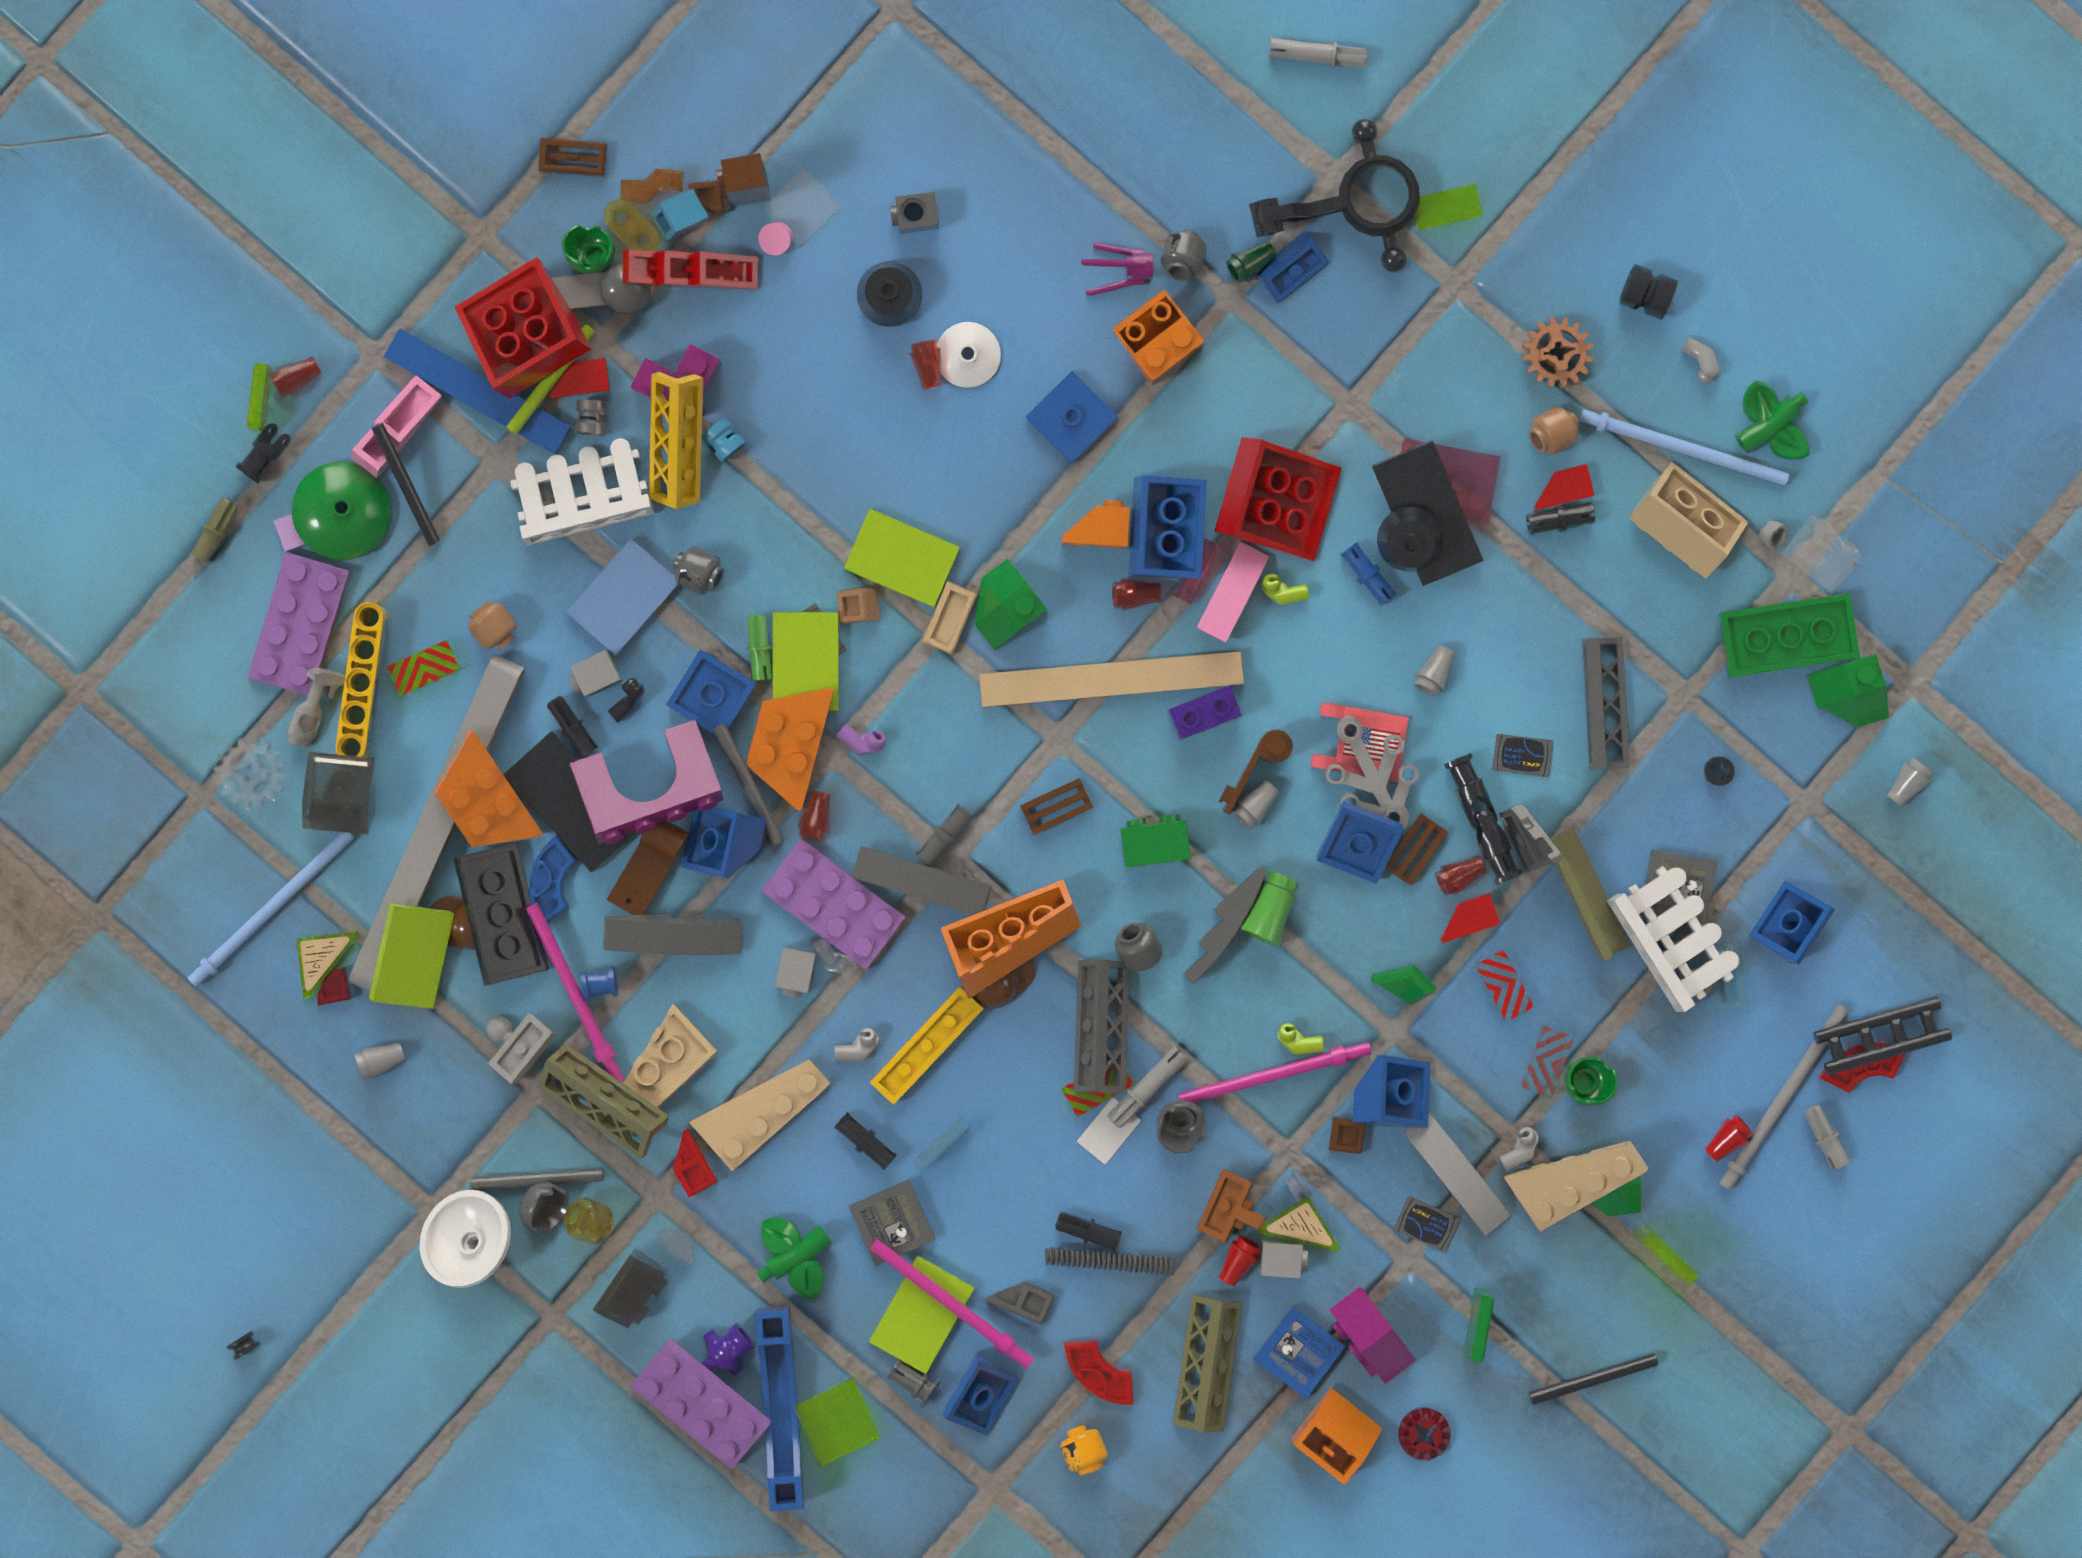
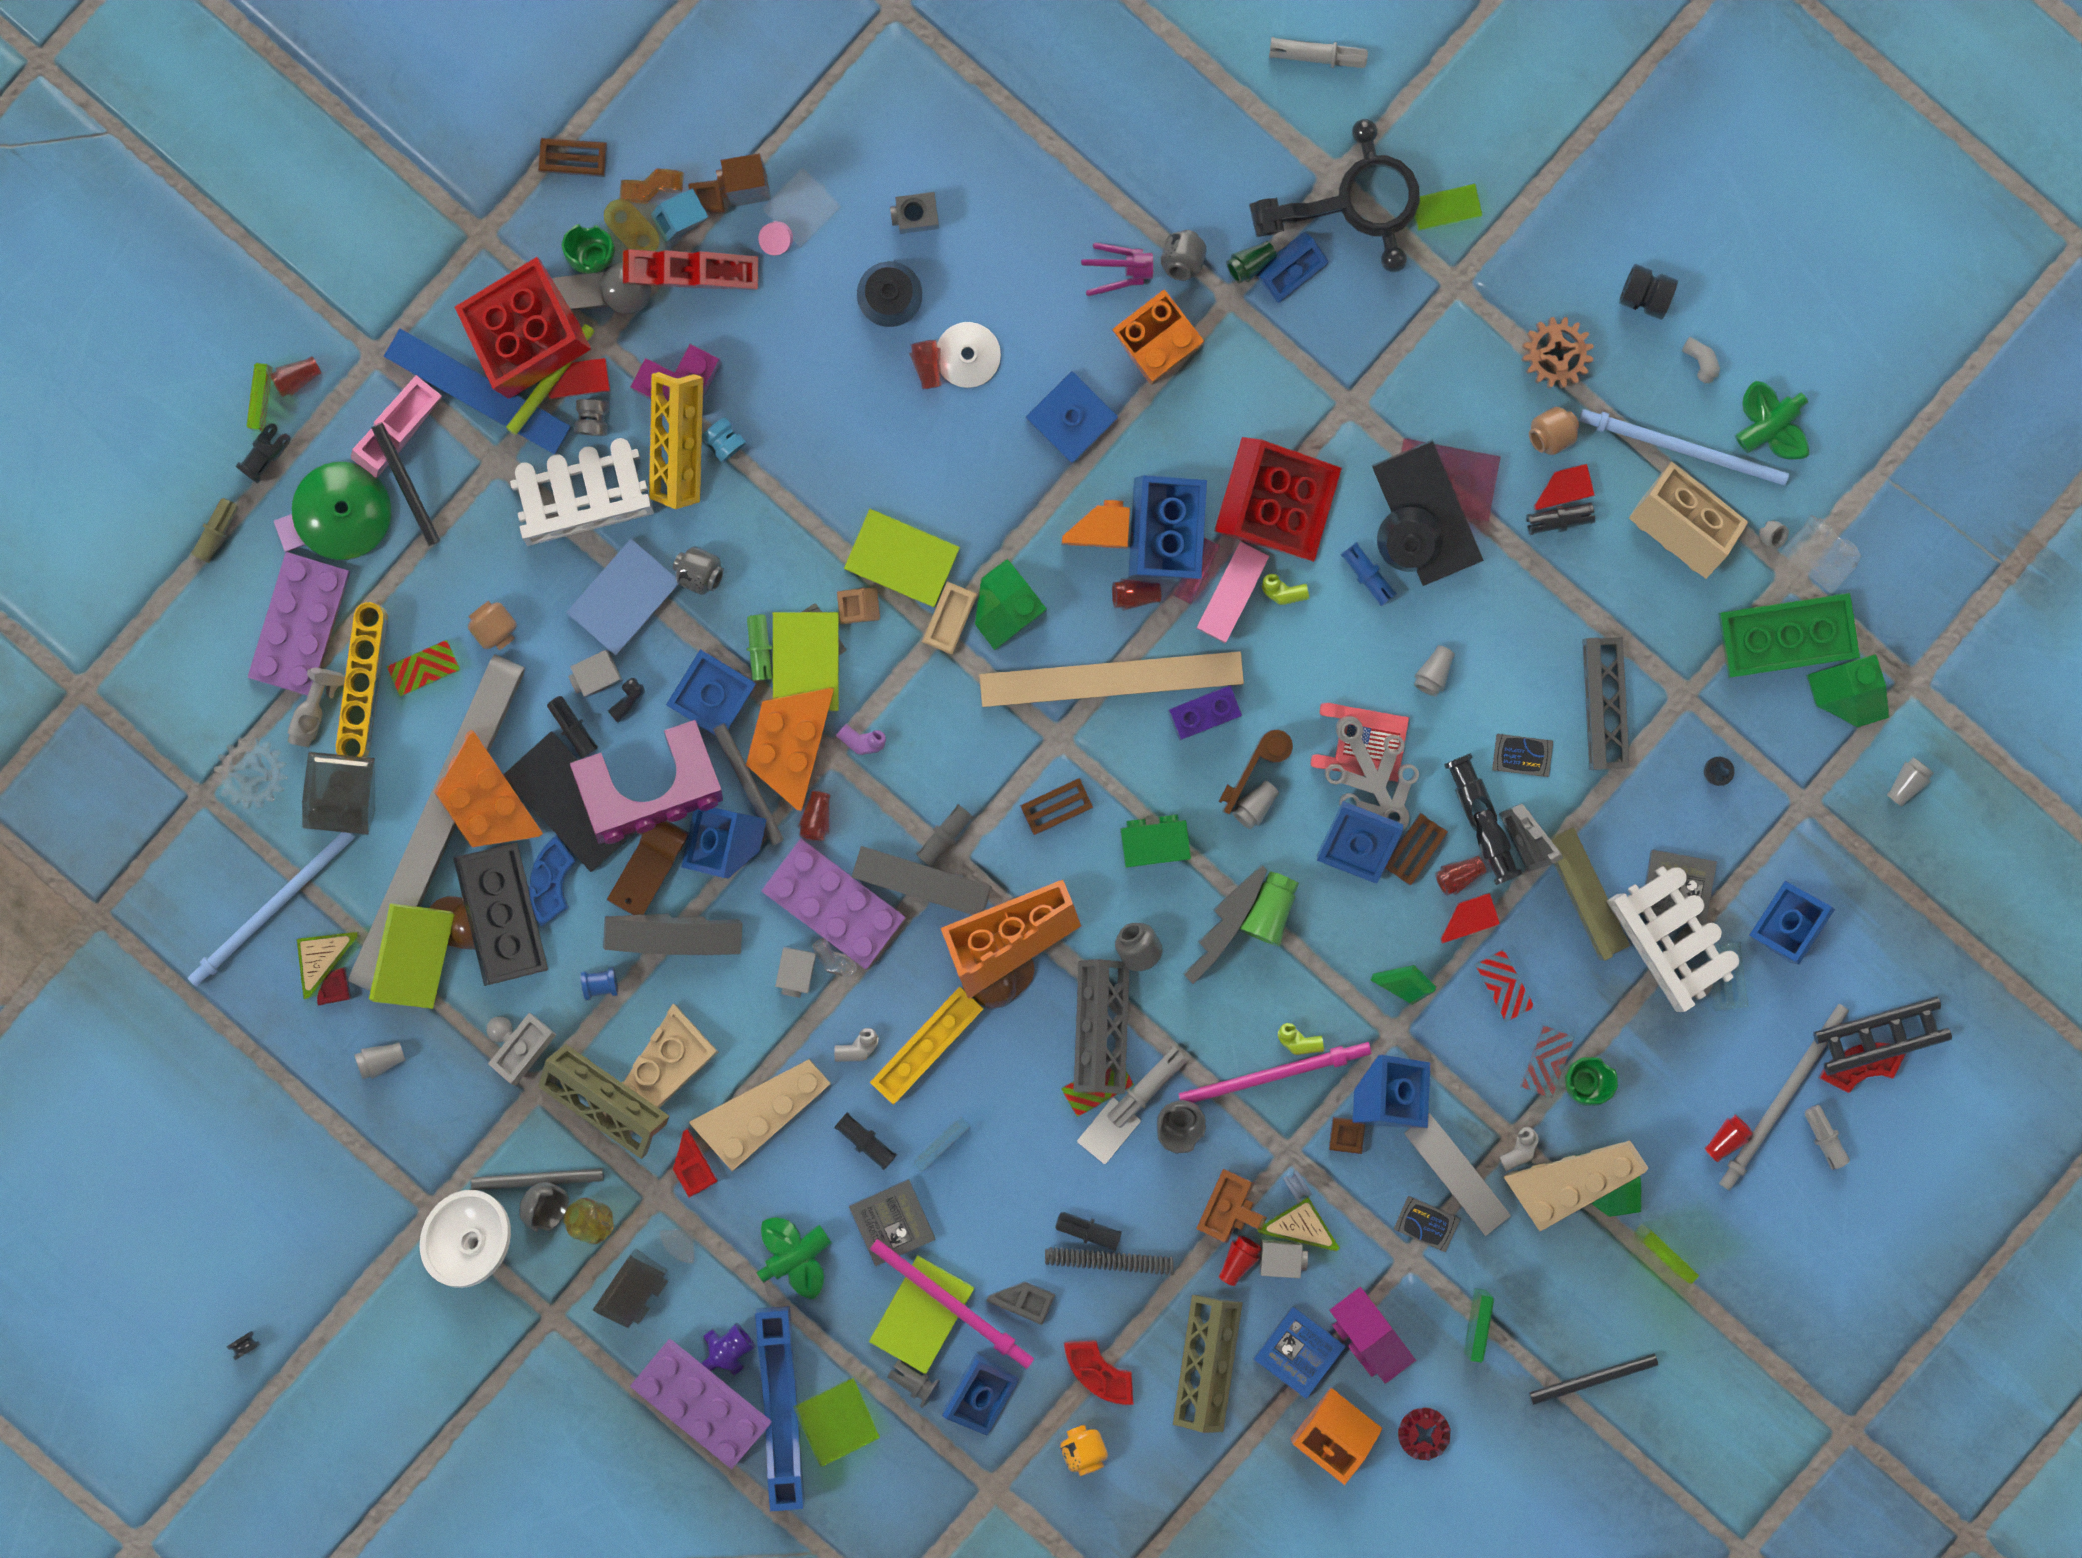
dark pink bar [526,903,624,1082] -> none

